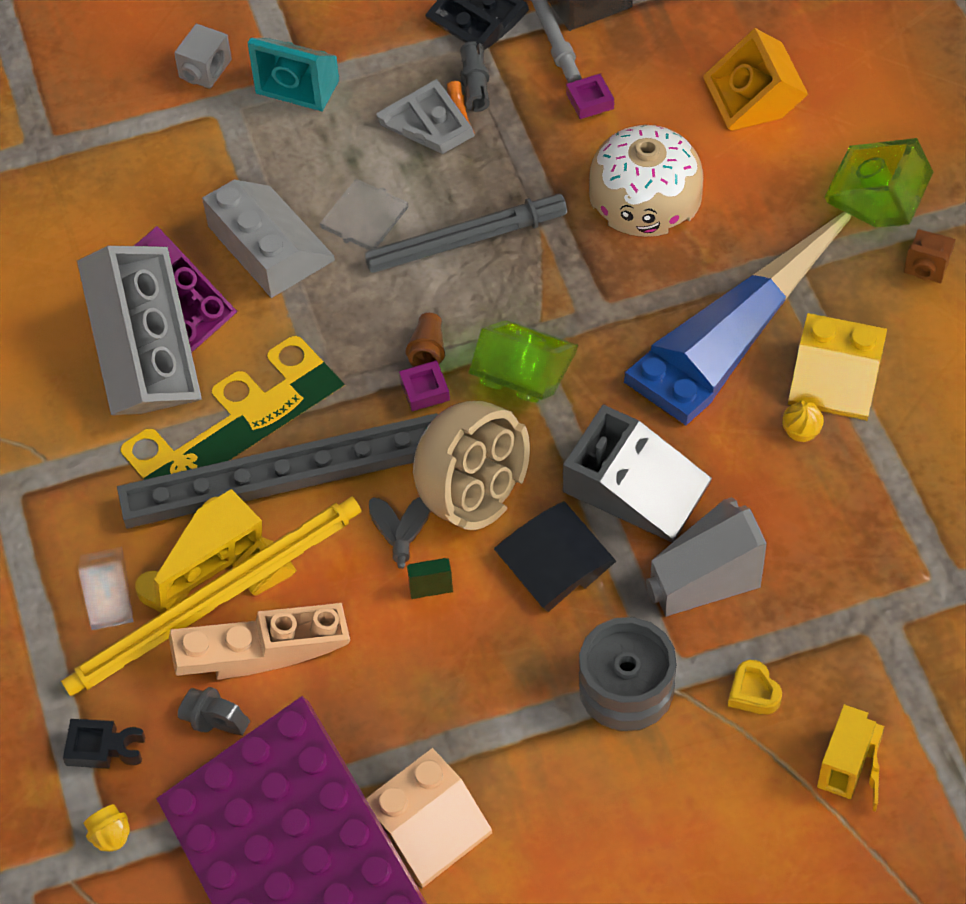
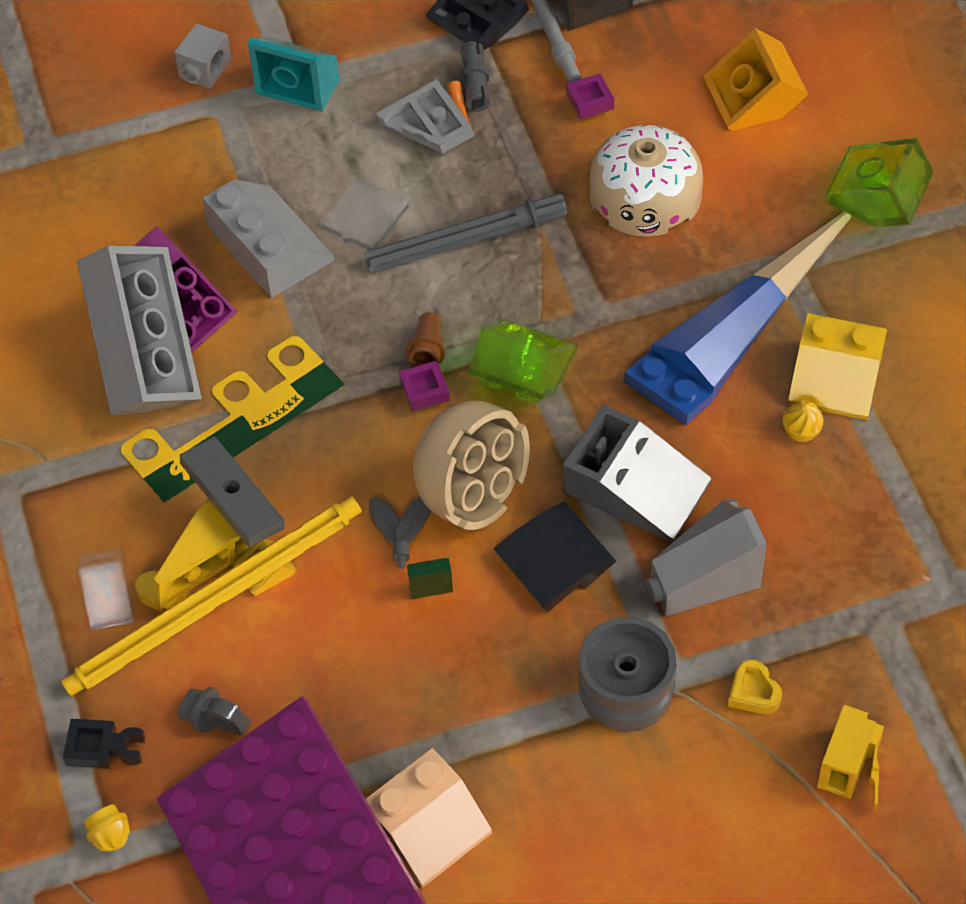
dark grey plate [117,413,438,529] -> none
light nougat slope [169,603,350,680] -> none
dark orange bracket [904,229,956,283] -> none
none -> dark grey tile [179,437,284,547]

